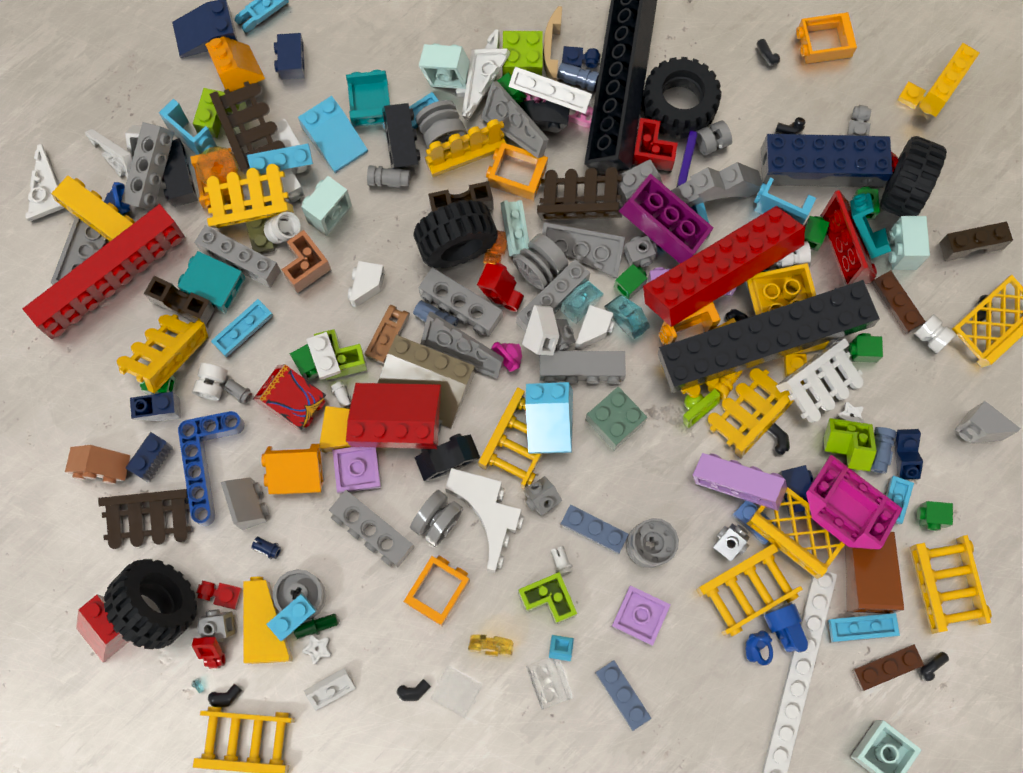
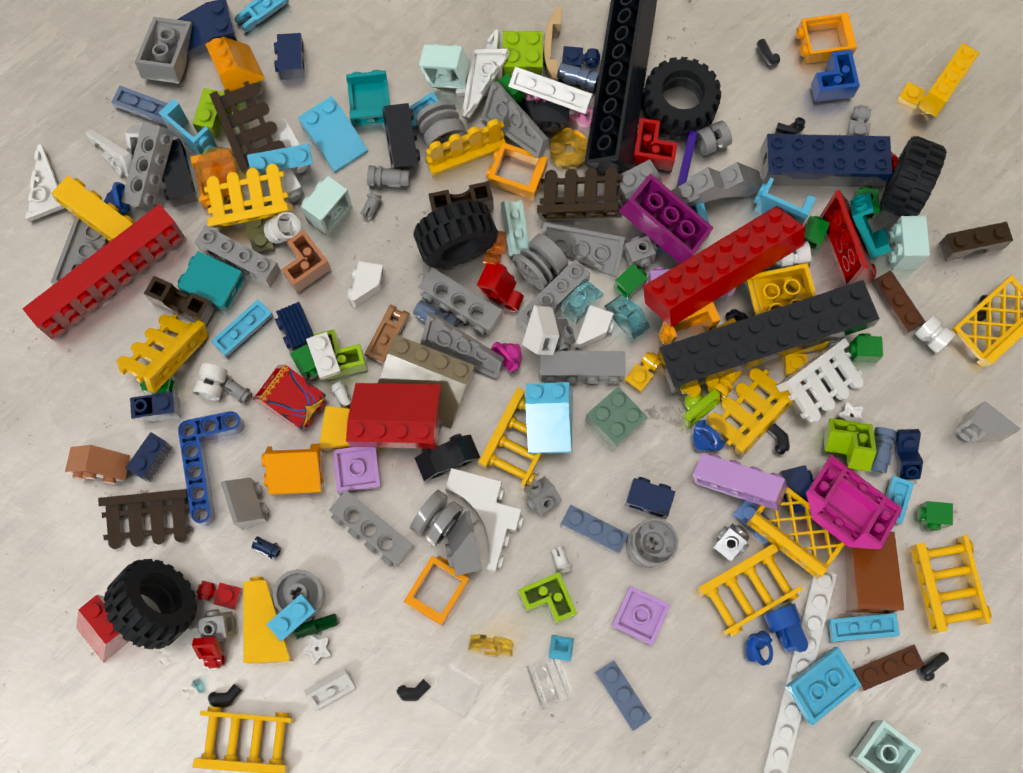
none -> sand blue plate [111,86,168,125]
none -> light grey slope [135,17,192,84]
none -> dark blue brick [275,302,314,351]
none -> light grey pin [360,191,382,219]
none -> light grey slope [445,511,482,576]
none -> clear yellow plate [550,128,588,170]
none -> yellow plate [624,352,661,393]
none -> dark blue brick [624,477,676,519]
none -> blue piece [693,420,725,451]
none -> medium azure plate [785,647,862,725]
none -> blue brick [811,50,860,102]

